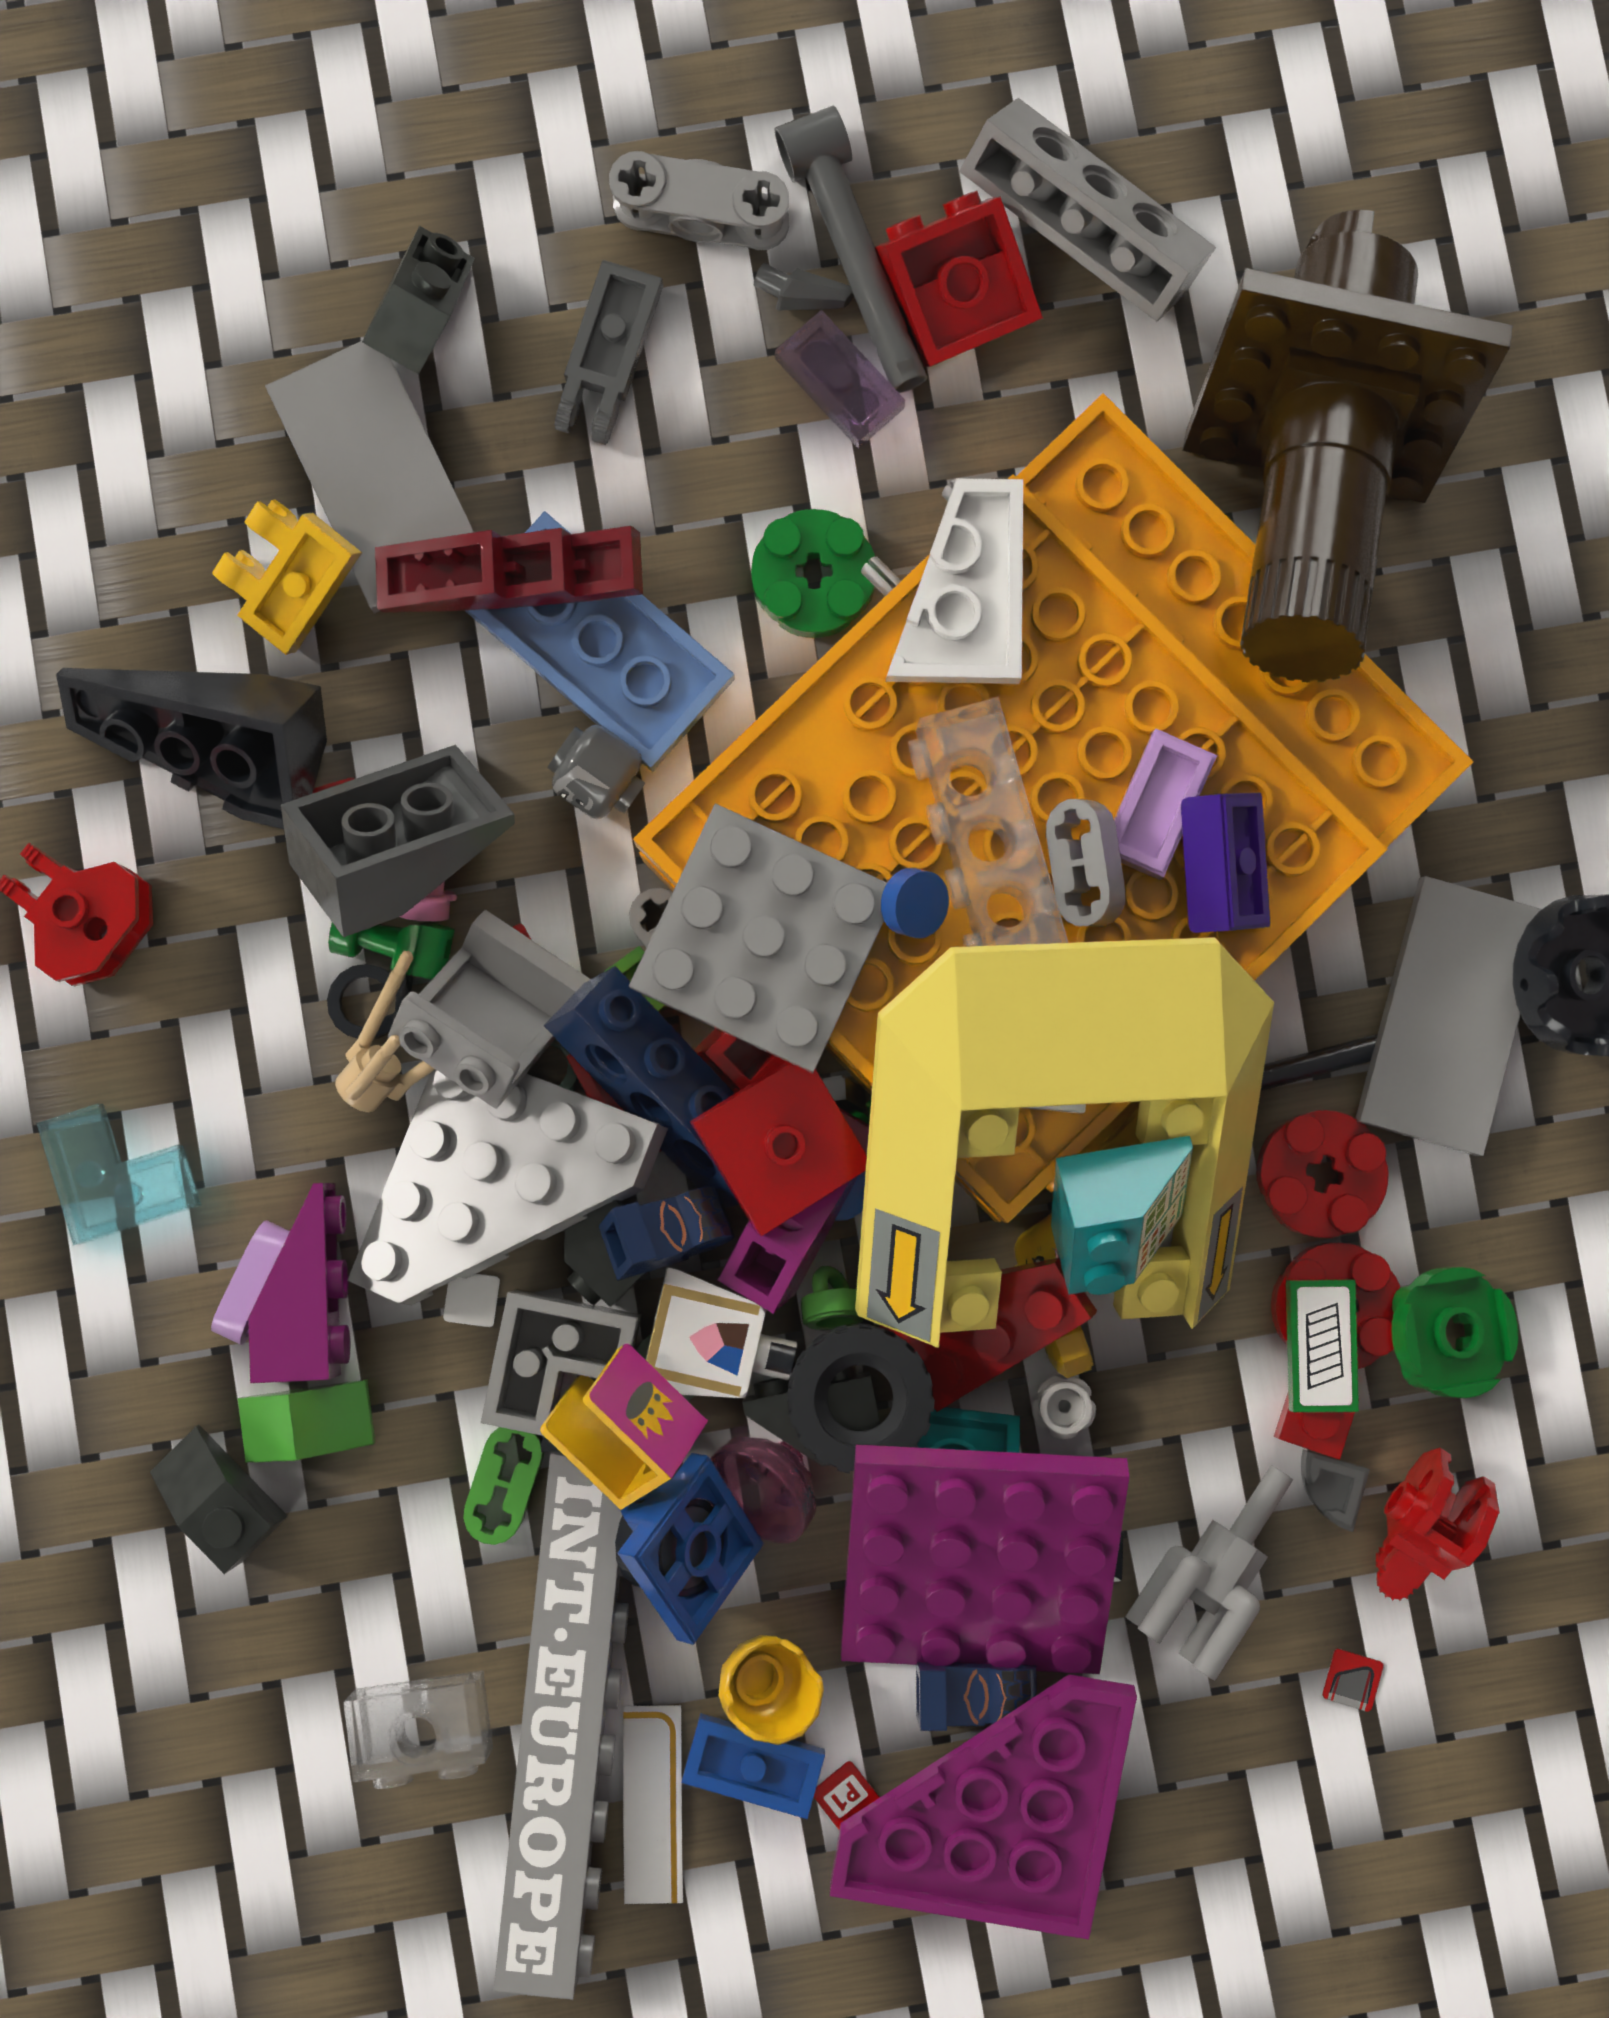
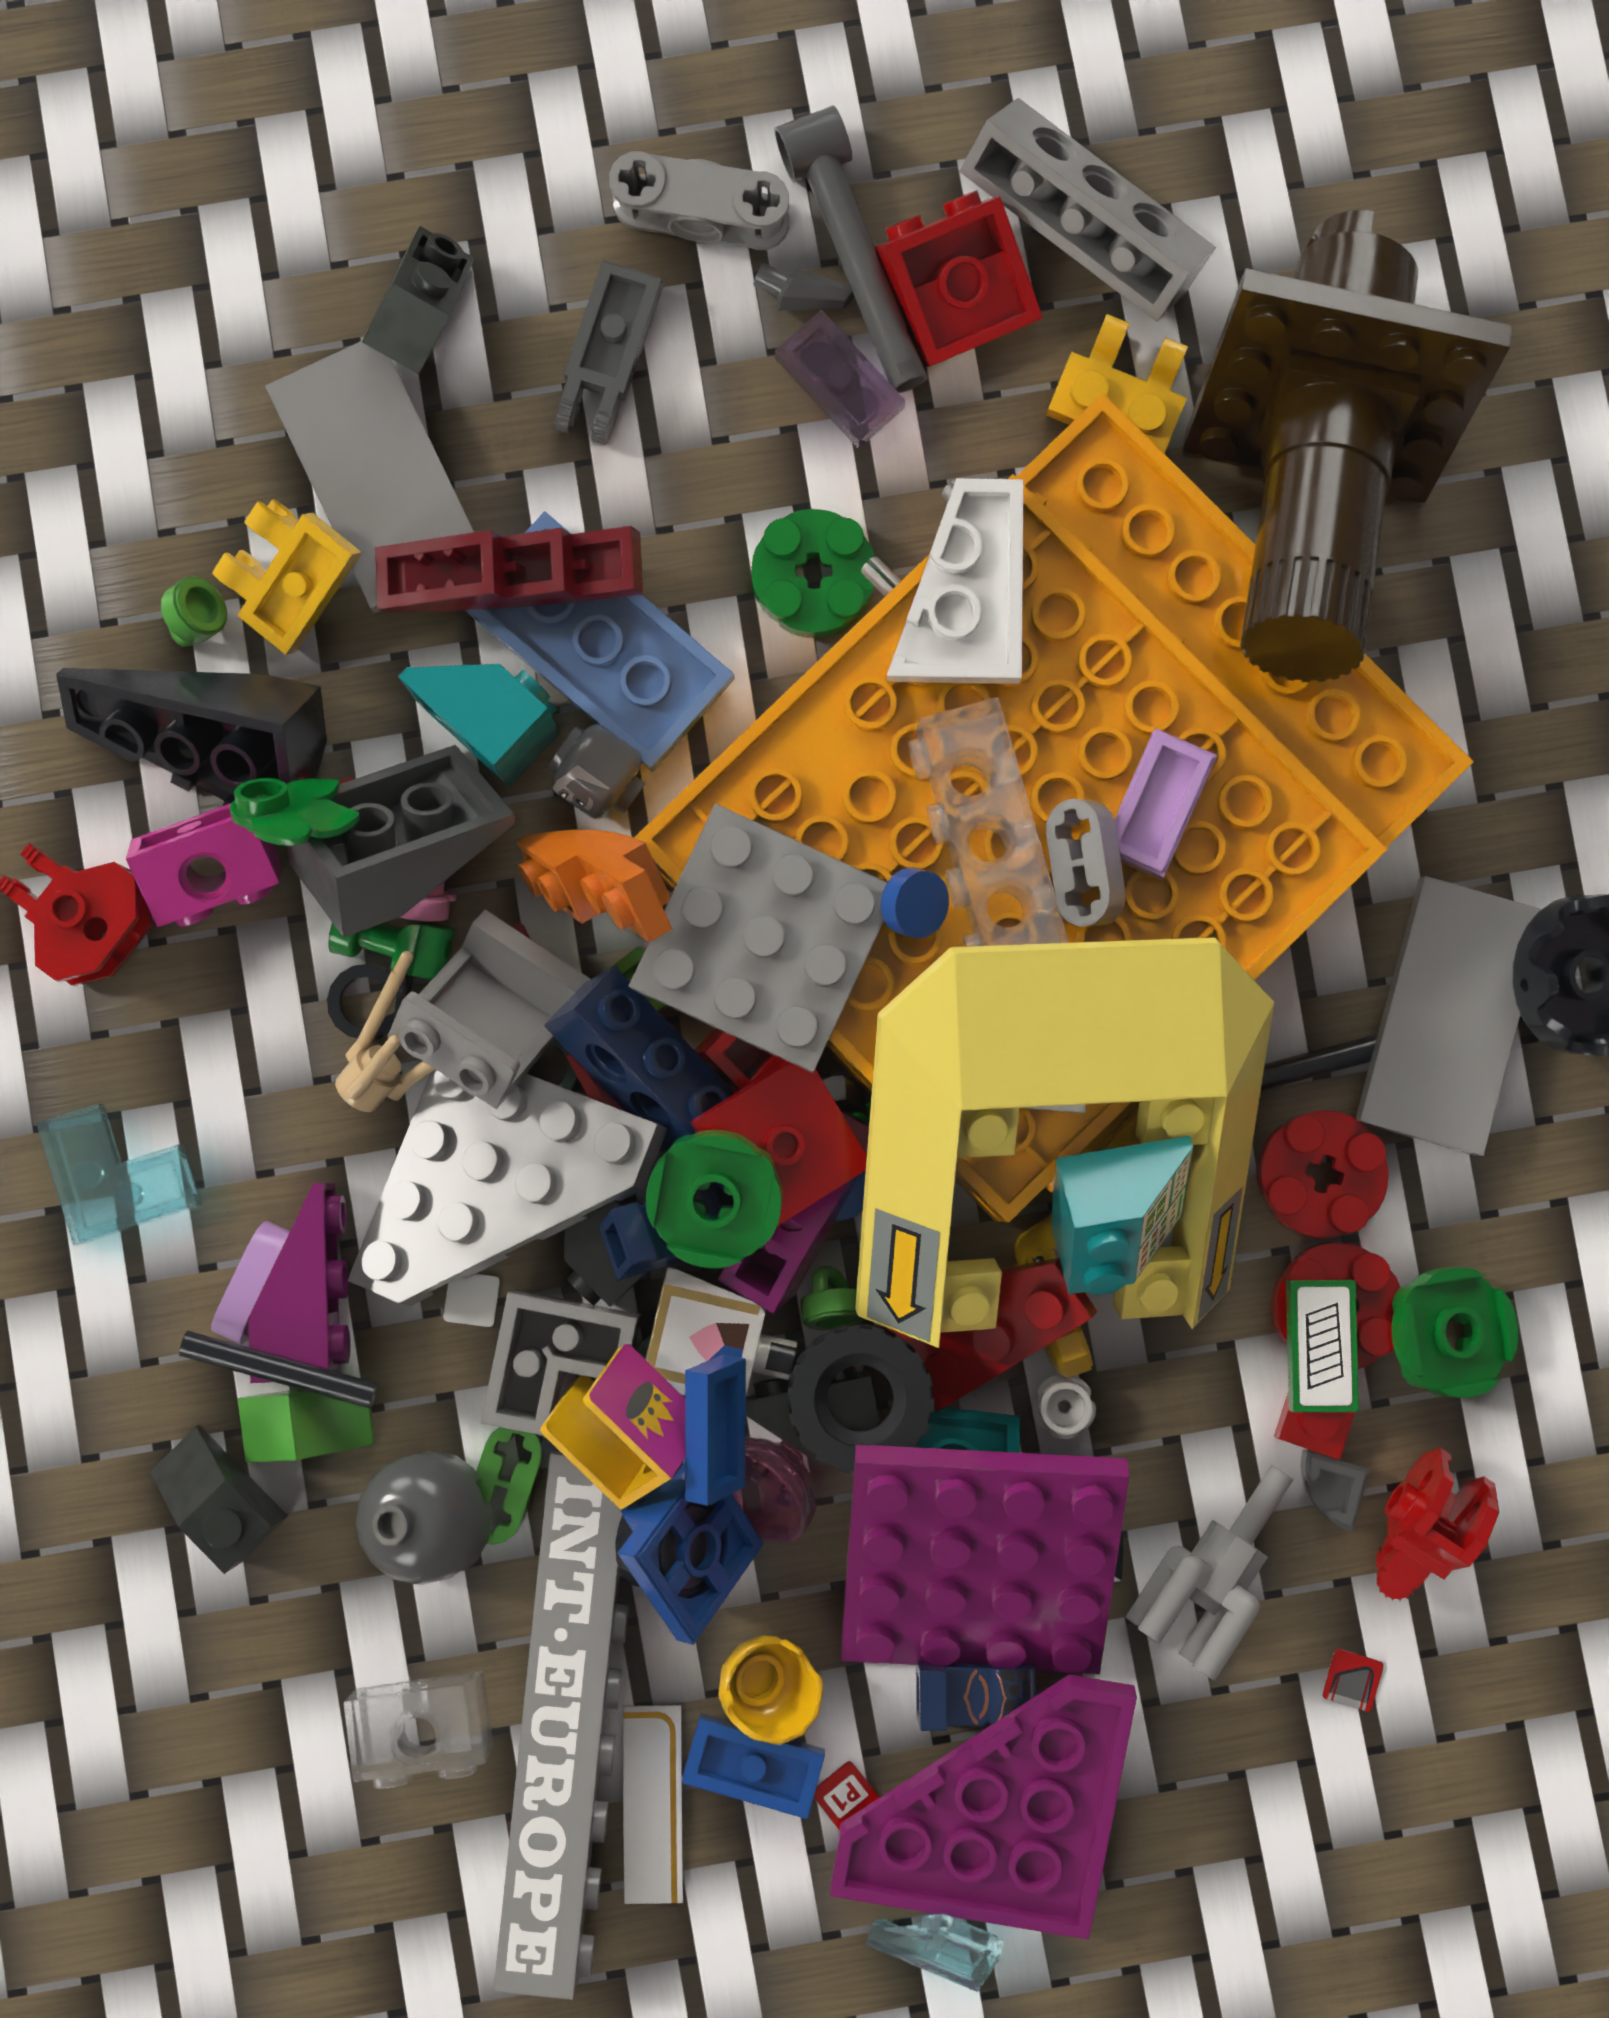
dark purple slope [1181,793,1270,933] -> none
none -> dark pink brick [125,803,281,927]
none -> bright green tile [161,576,227,648]
none -> black bar [179,1331,378,1409]
none -> green plate [230,778,360,846]
none -> dark grey cylinder [356,1450,492,1585]
none -> teal slope [398,664,560,787]
none -> orange slope [516,830,673,942]
none -> green plate [646,1130,783,1268]
none -> blue tile [685,1354,746,1506]
none -> clear light blue tile [866,1913,1004,1992]
none -> yellow plate [1046,314,1188,454]

